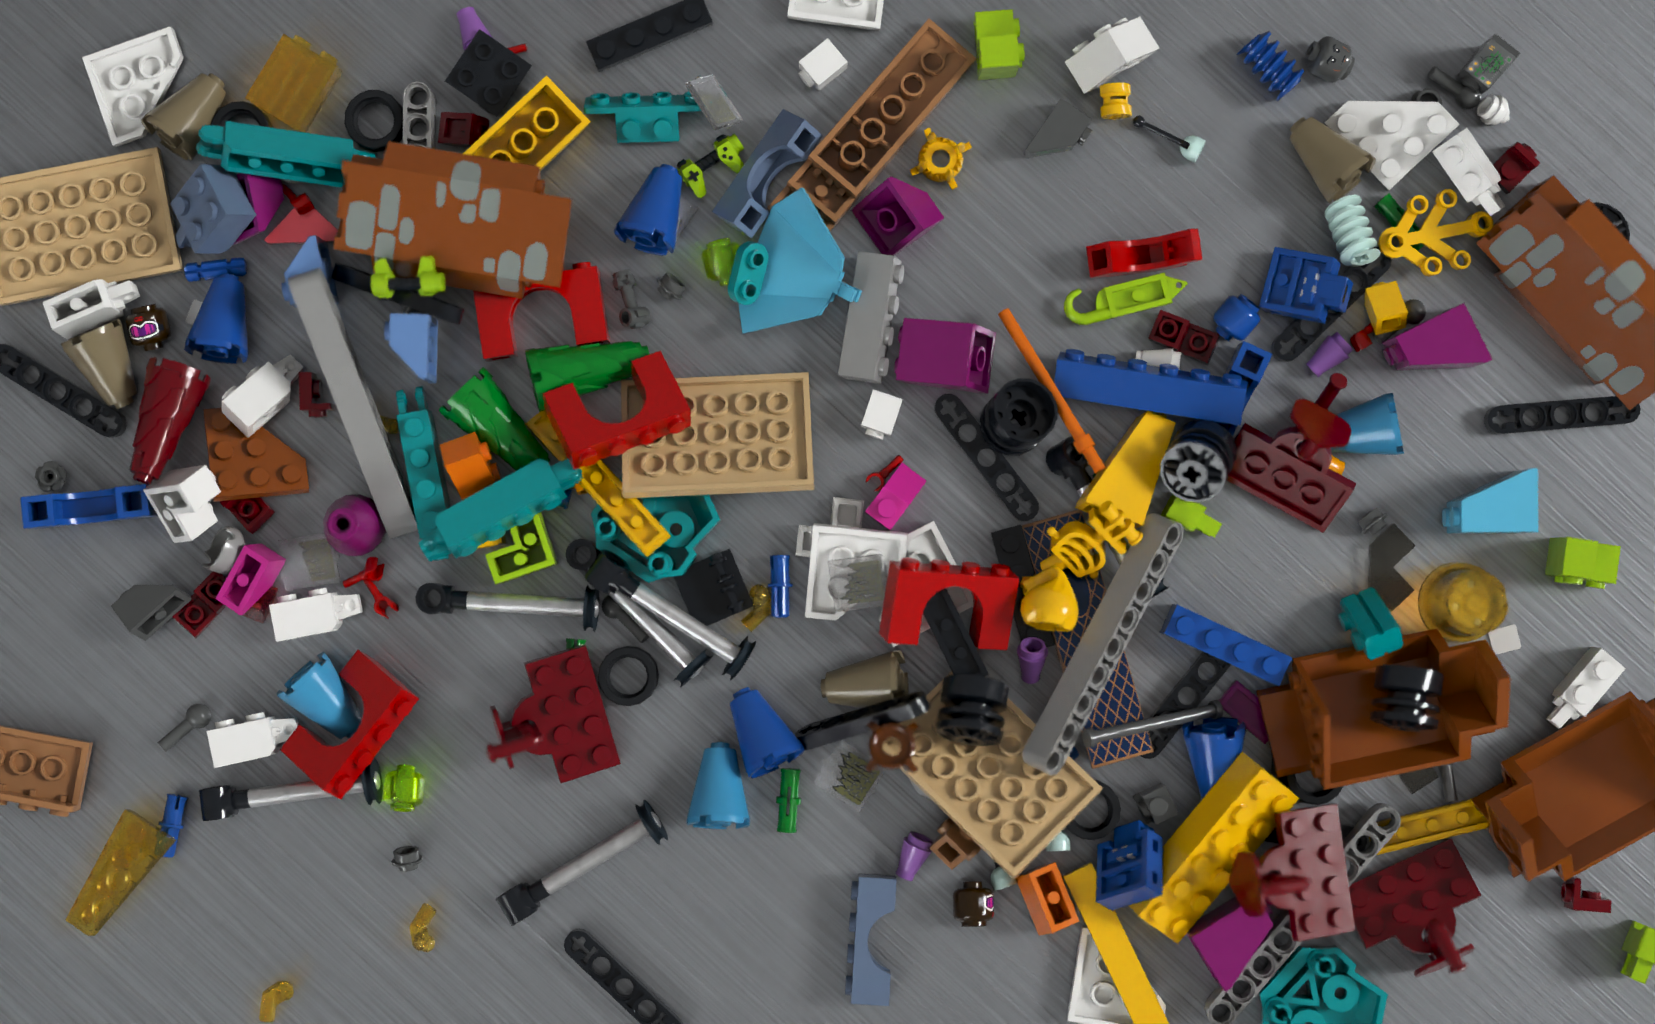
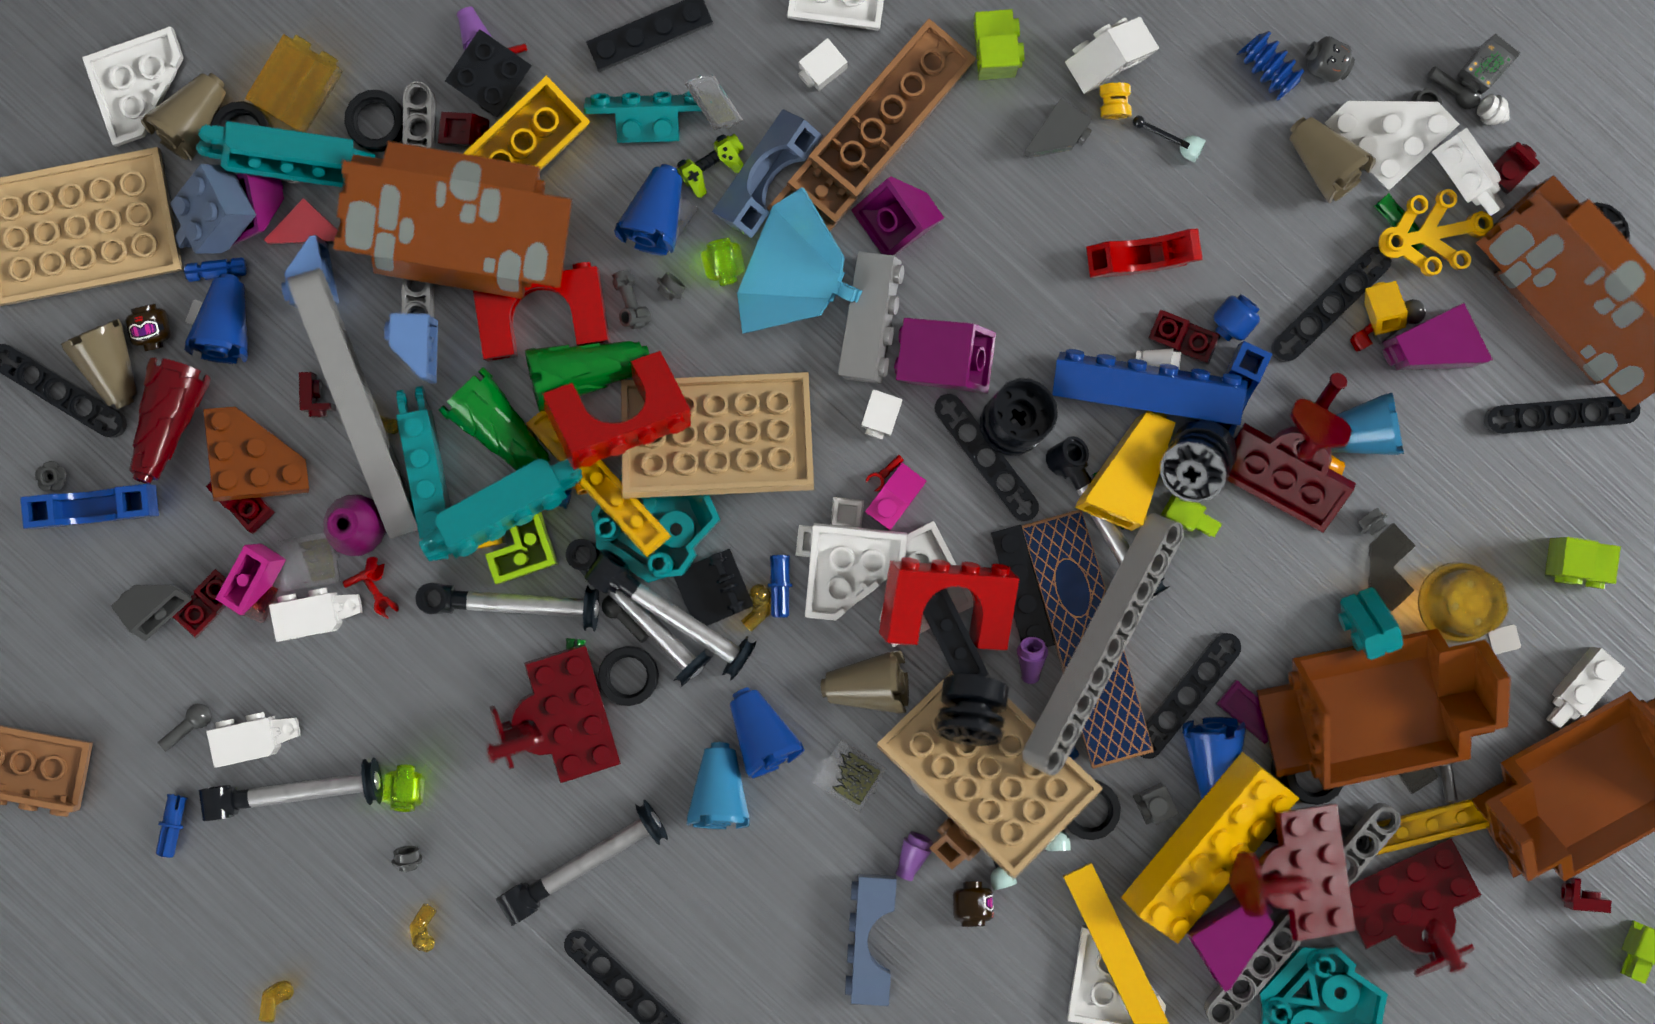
white hinge [43,279,140,340] -> none
clear yellow wing [65,809,176,936] -> none
white brick [143,465,221,543] -> none
light grey hair [202,526,246,574] -> none
white hinge [222,355,303,438] -> none
dark azure cone [277,652,363,739] -> none
red arch [280,650,419,799] -> none
red hand [283,185,315,216] -> none
black beam [331,263,465,324] -> none
lime piece [371,256,445,301] -> none
orange brick [440,432,502,500] -> none
teal plate [728,241,769,305] -> none
green pin [776,768,801,833] -> none
black beam [795,691,931,750] -> none
clear piece [828,554,888,612] -> none
reddish brown piece [865,720,919,774] -> none
yellow piece [910,127,972,190] -> none
orange bar [998,308,1106,474] -> none
orange brick [1016,862,1079,935] -> none
yellow piece [1020,566,1079,632] -> none
yellow torso [1040,500,1143,579] -> none
lime plate [1064,272,1188,325] -> none
dark grey bar [1082,700,1223,748] -> none
blue piece [1096,820,1163,911] -> none
blue arch [1159,604,1292,686] -> none
blue piece [1259,247,1353,324] -> none
medium lavender cone [1306,332,1353,377] -> none
light aqua piece [1324,194,1381,267] -> none
black wheel [1370,665,1444,732] -> none
medium azure slope [1442,468,1538,533] -> none

